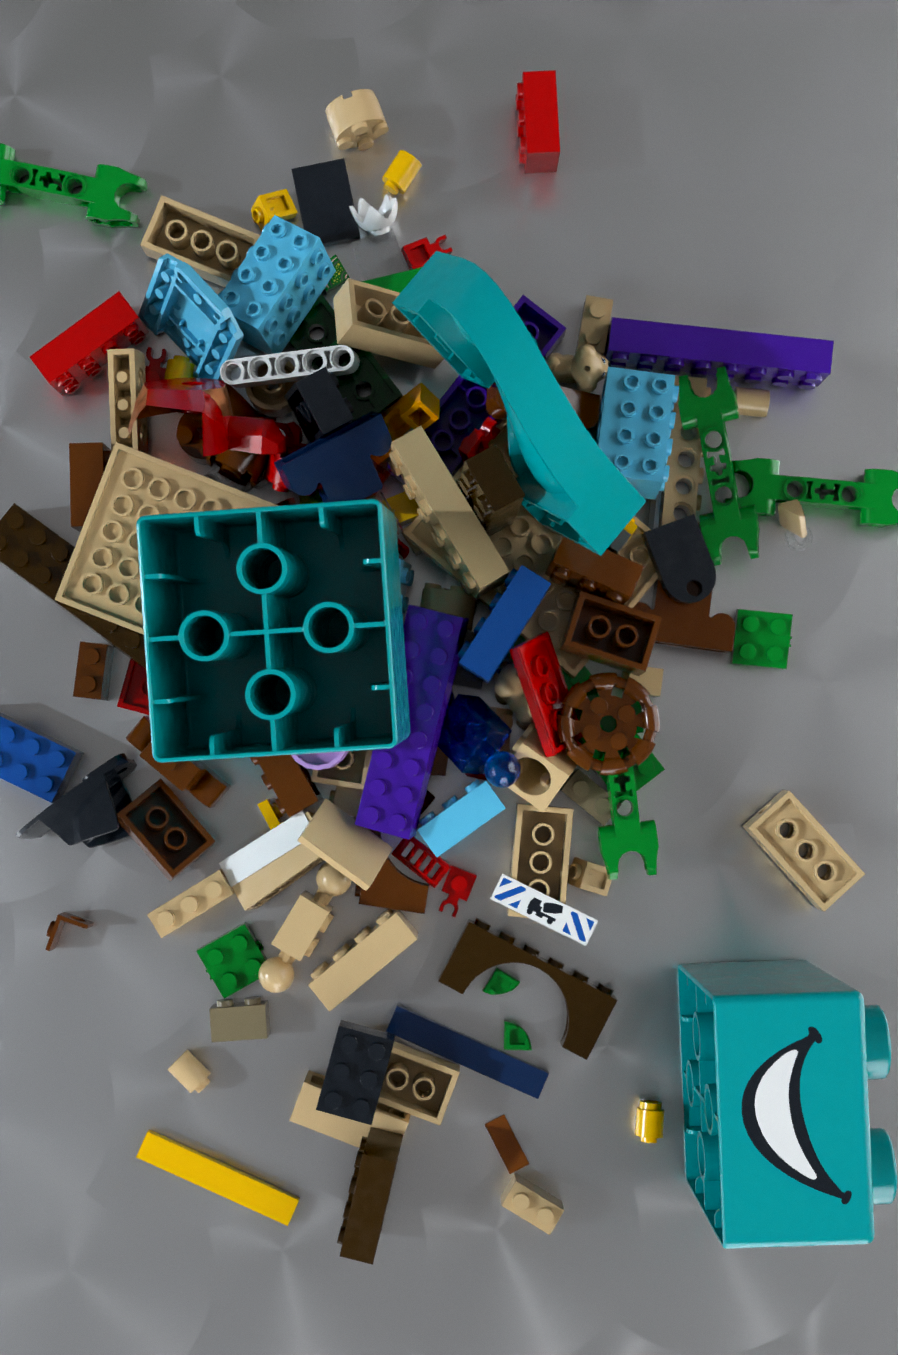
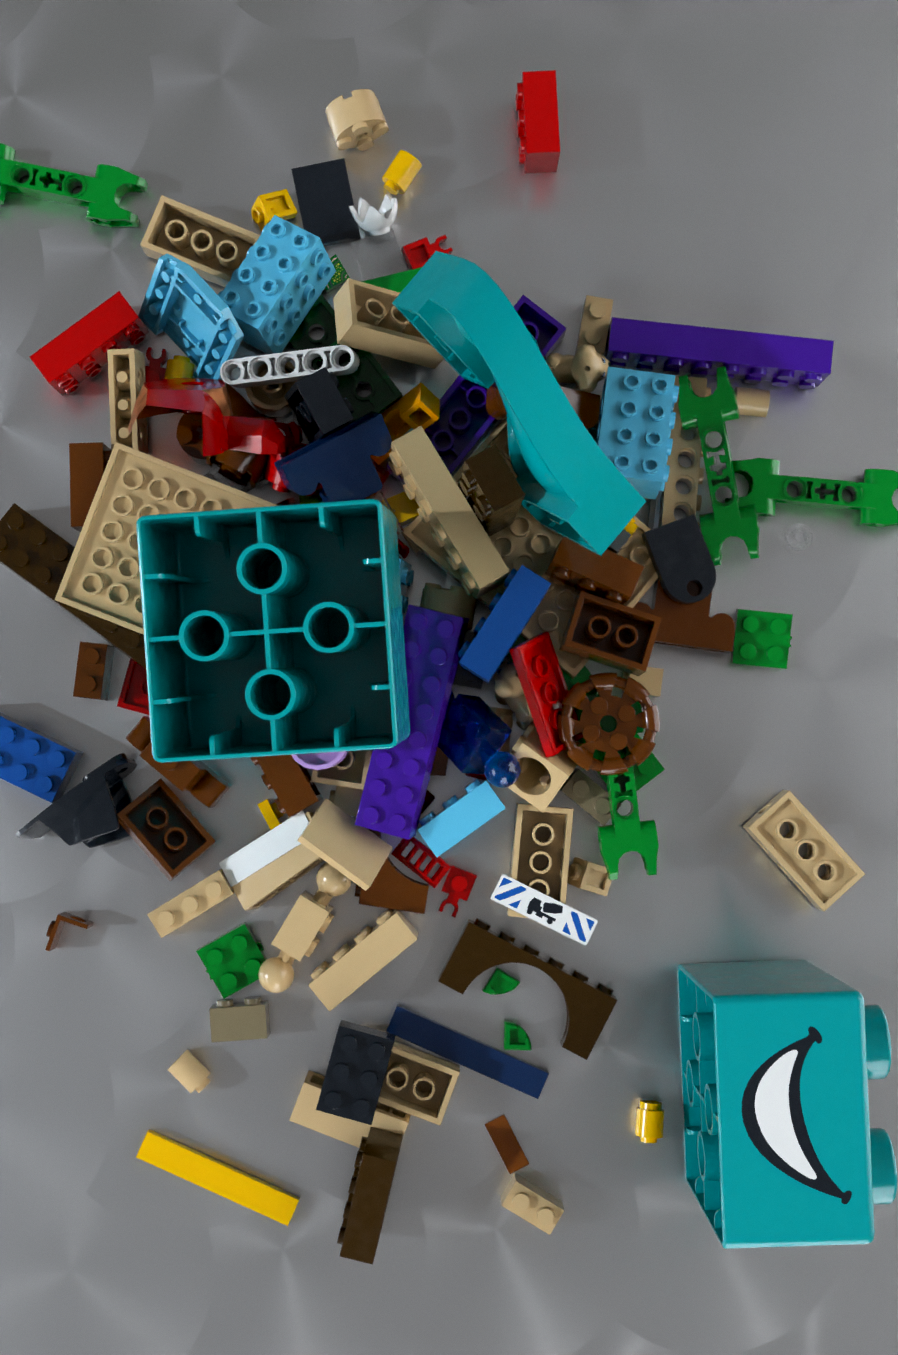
red plate [458,417,500,462] -> none
tan slope [778,499,807,538] -> none

